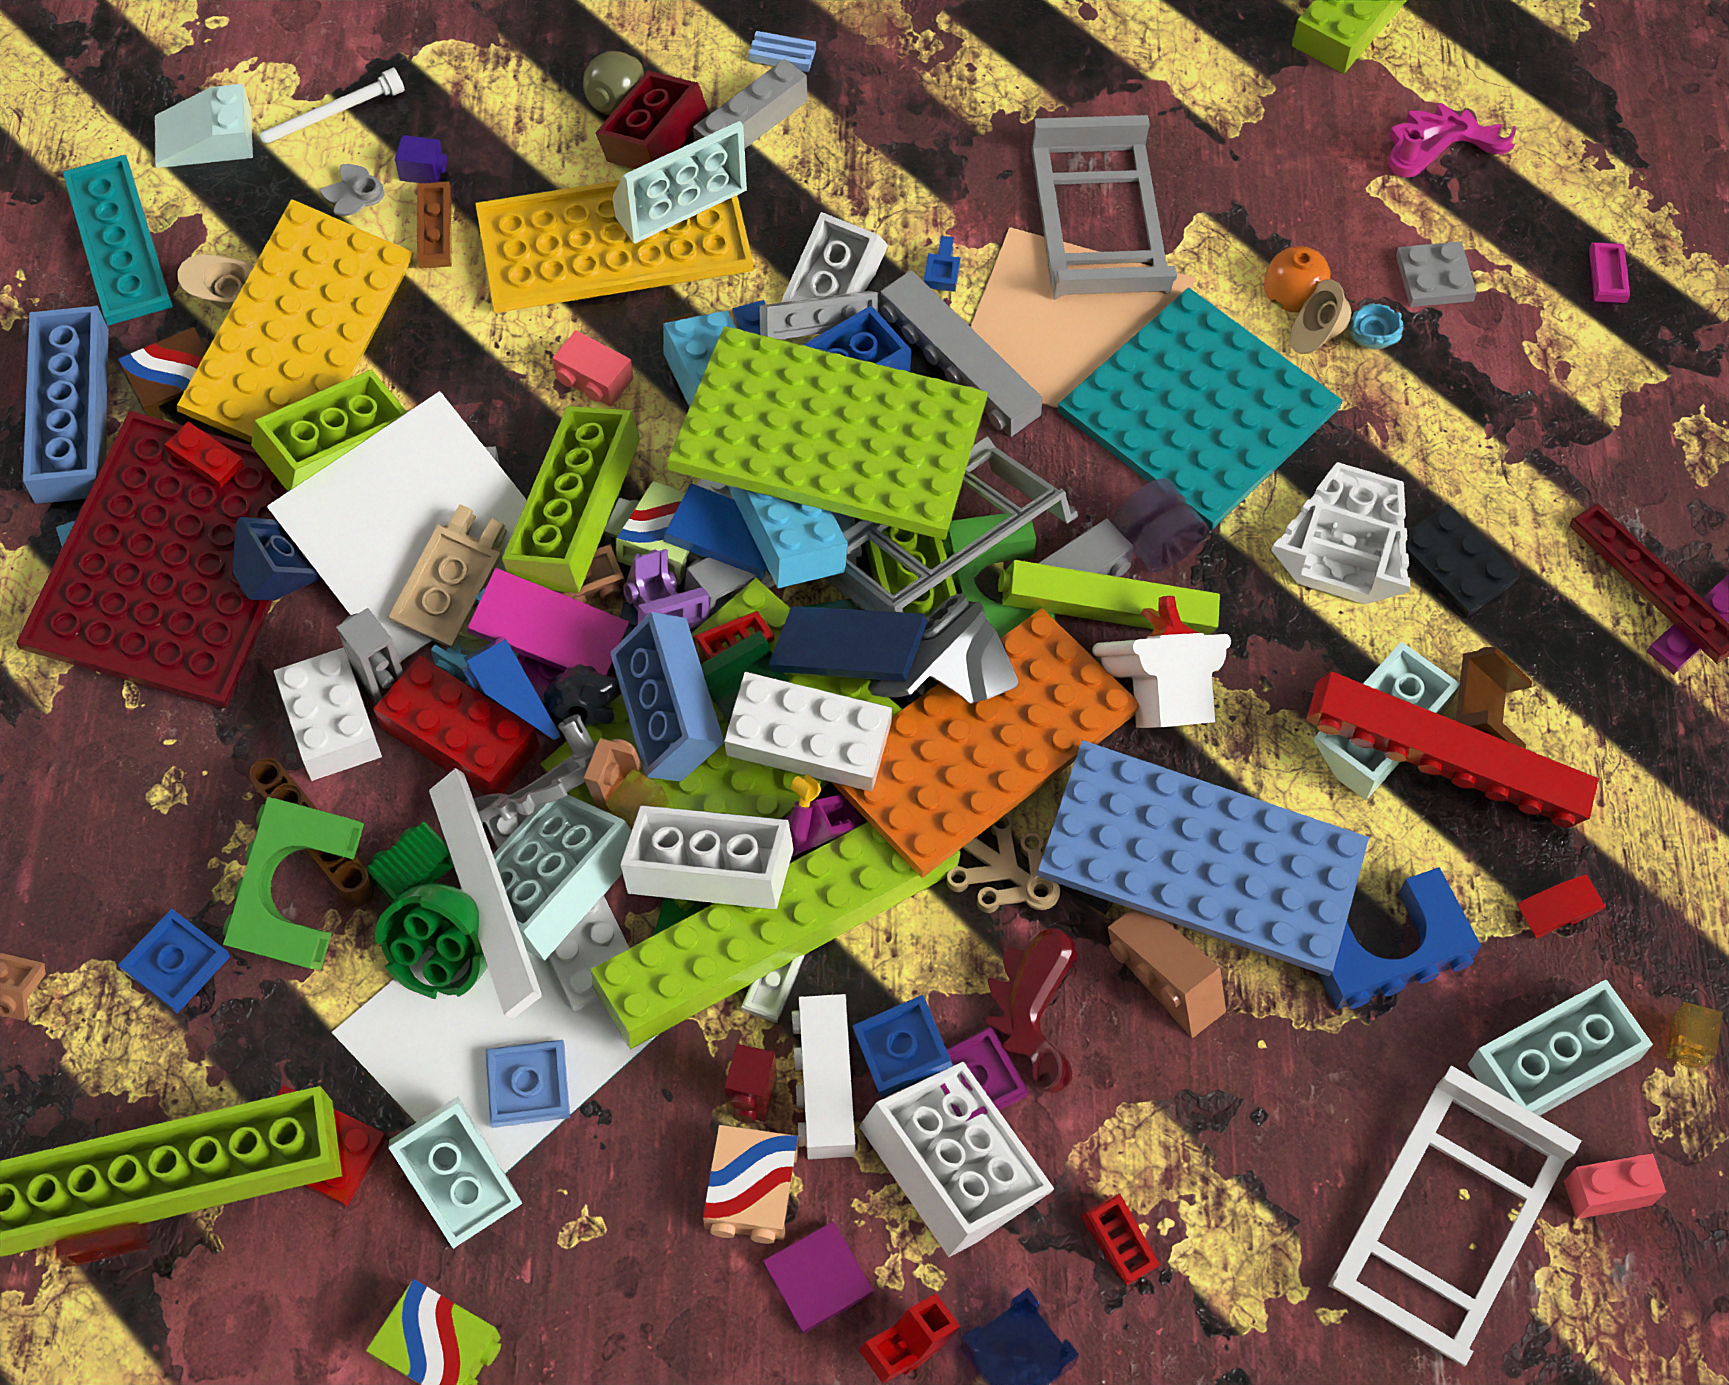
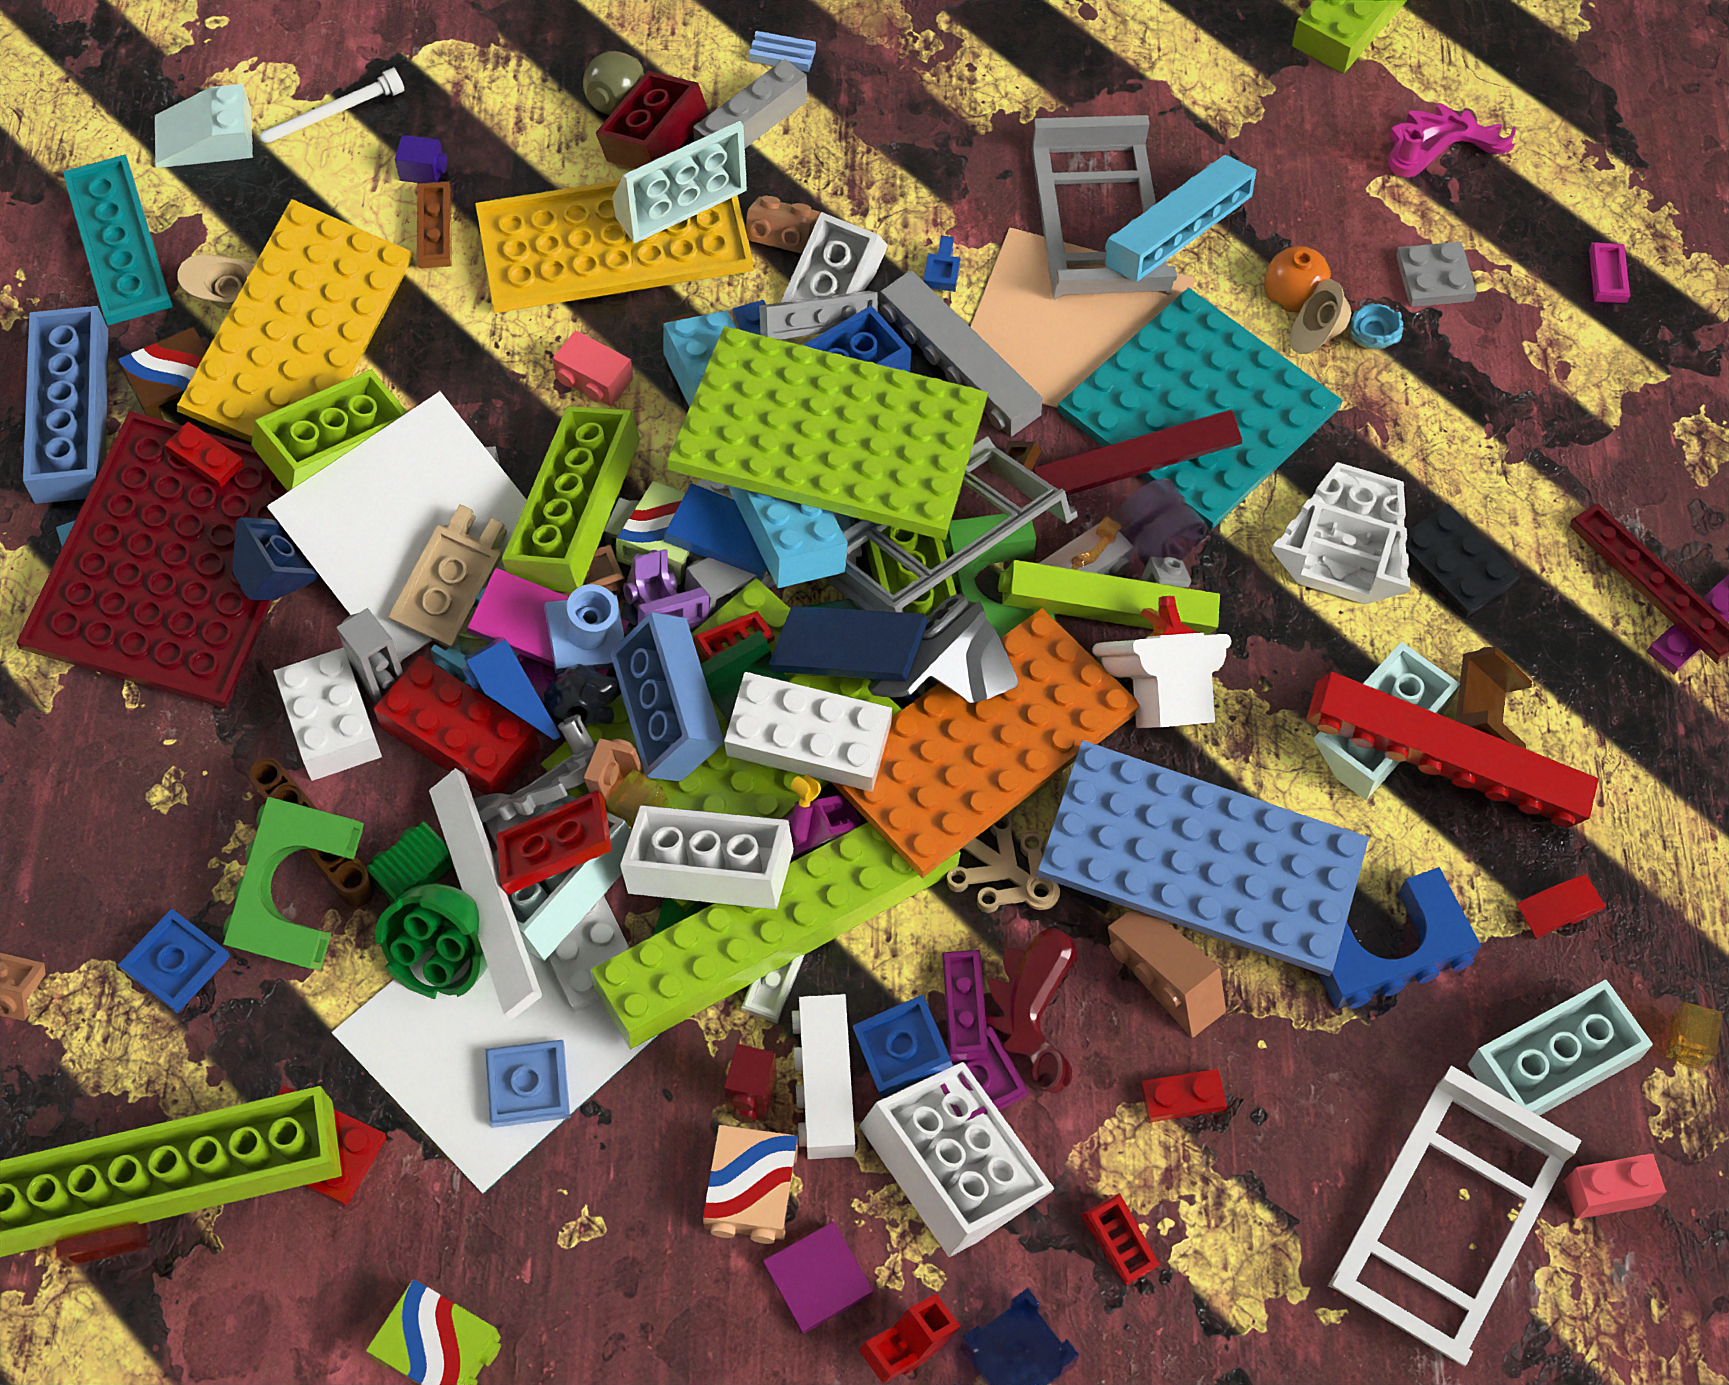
light grey plate [320,164,385,216] -> none
light aqua slope [388,1096,522,1248] -> none
none -> red plate [496,790,612,895]
none -> light blue plant [544,584,624,674]
none -> nougat bracket [745,196,820,254]
none -> magenta tile [942,950,989,1061]
none -> reddish brown plate [1004,441,1042,471]
none -> dark red tile [1034,409,1242,496]
none -> clear orange piece [1071,516,1122,570]
none -> medium azure brick [1105,155,1257,282]
none -> light grey bracket [1140,556,1191,587]
none -> red plate [1141,1069,1227,1123]

